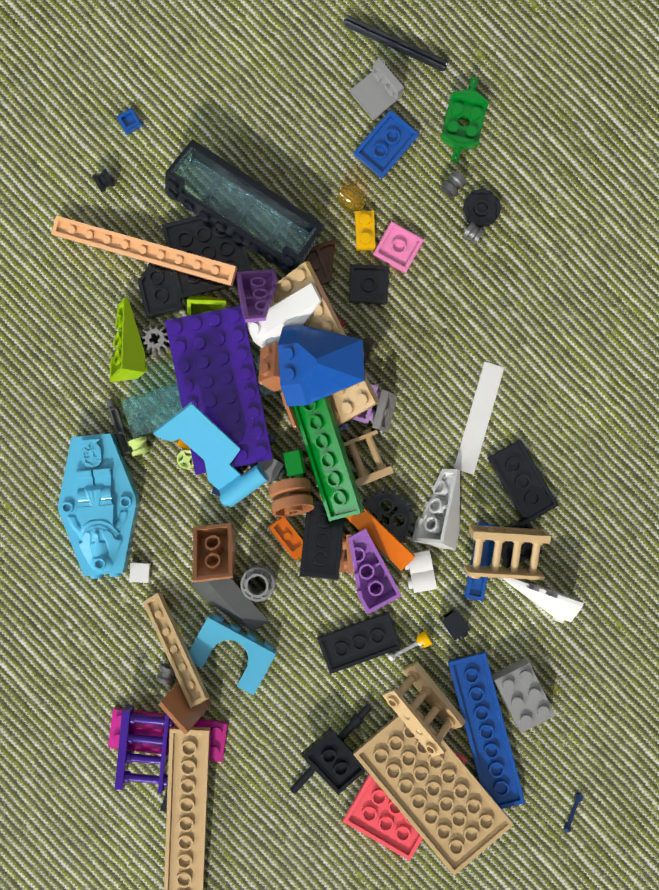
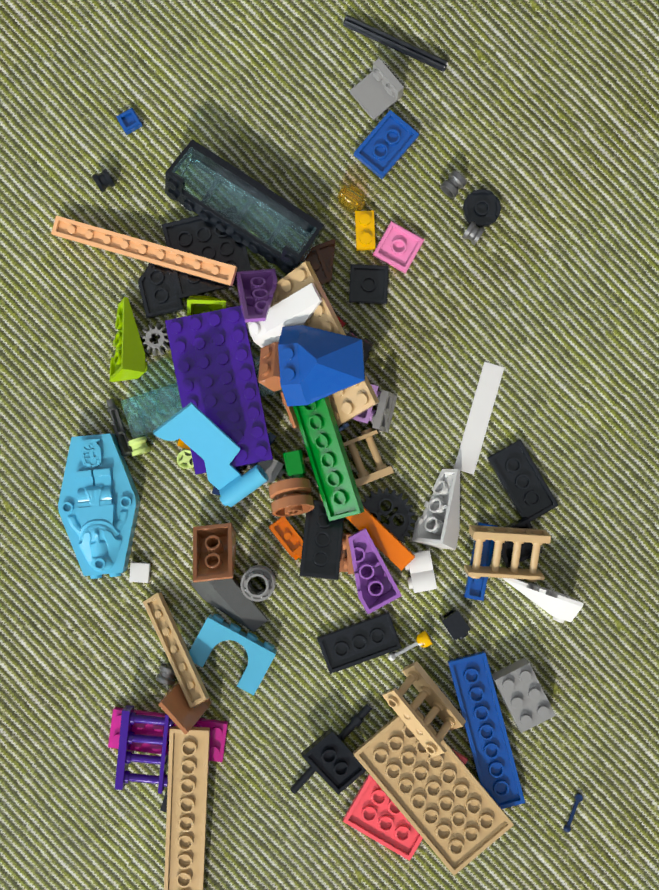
green plate [441,77,489,162] -> none

